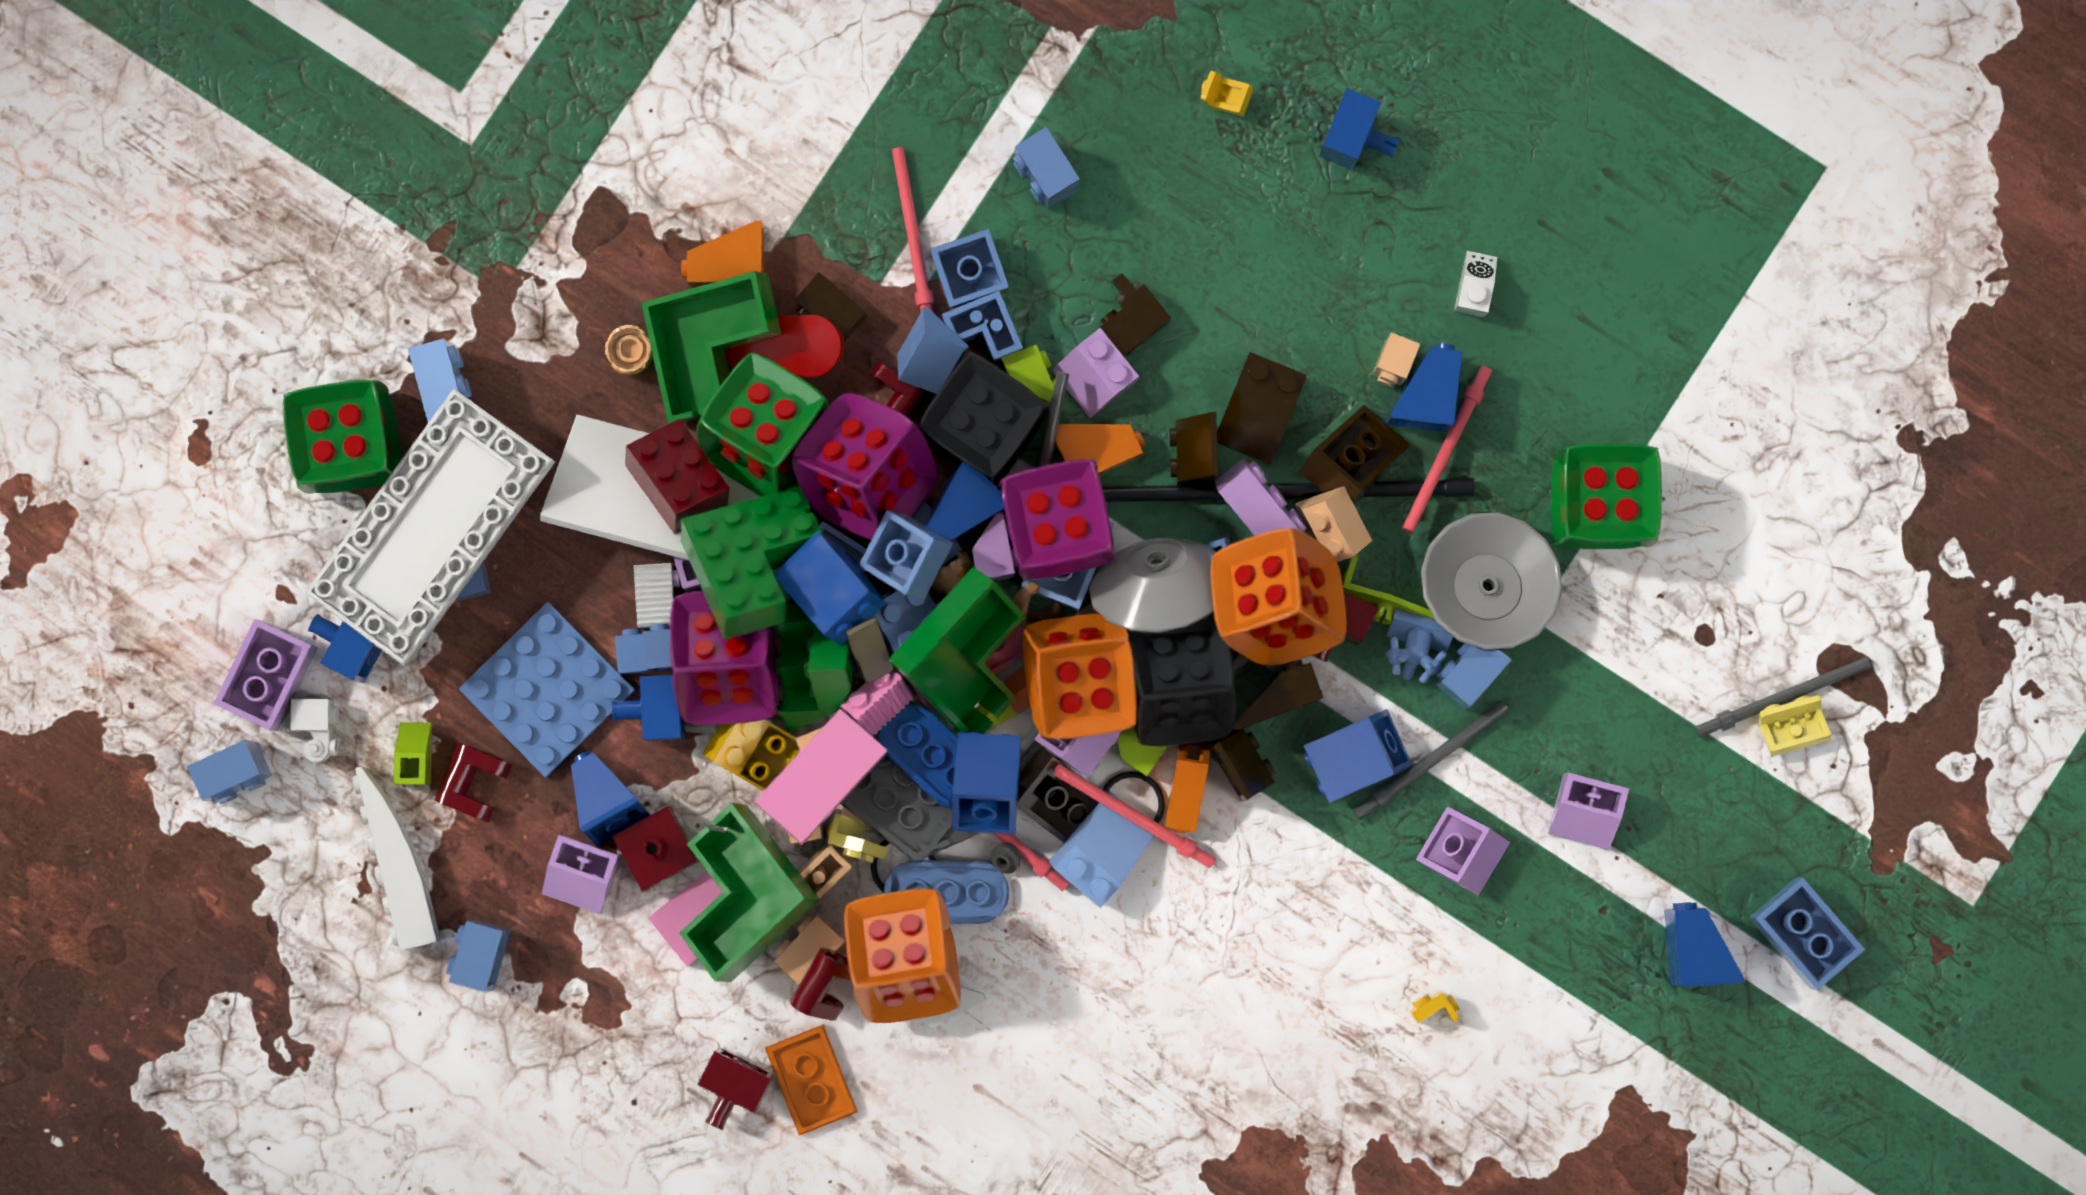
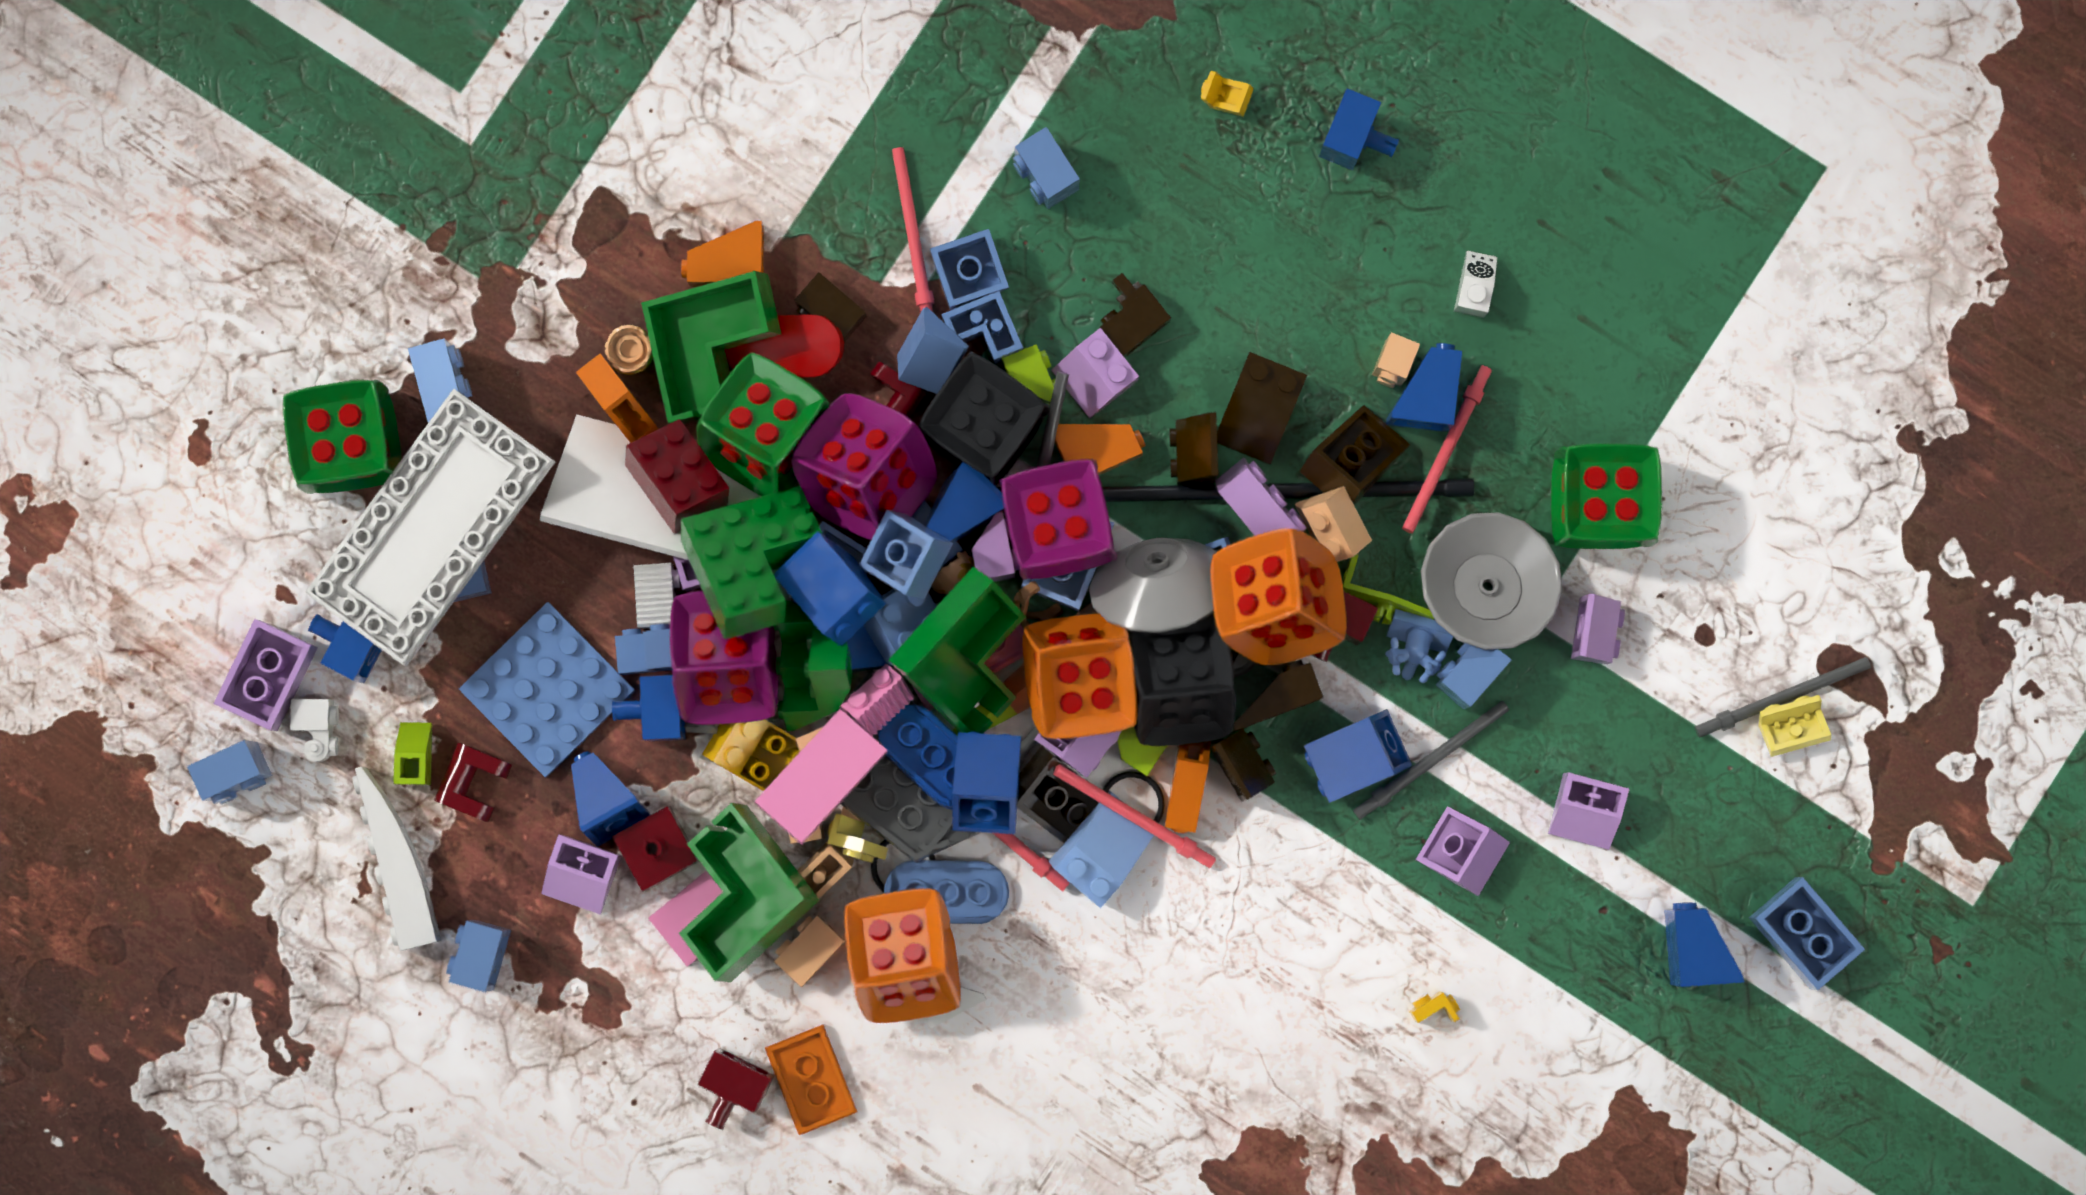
dark red connector [790,948,852,1021] -> none
dark tan slope [847,617,893,683] -> none
dark grey plate [990,843,1021,874] -> none
none -> orange slope [576,353,659,443]
none -> lavender slope [1571,594,1625,665]

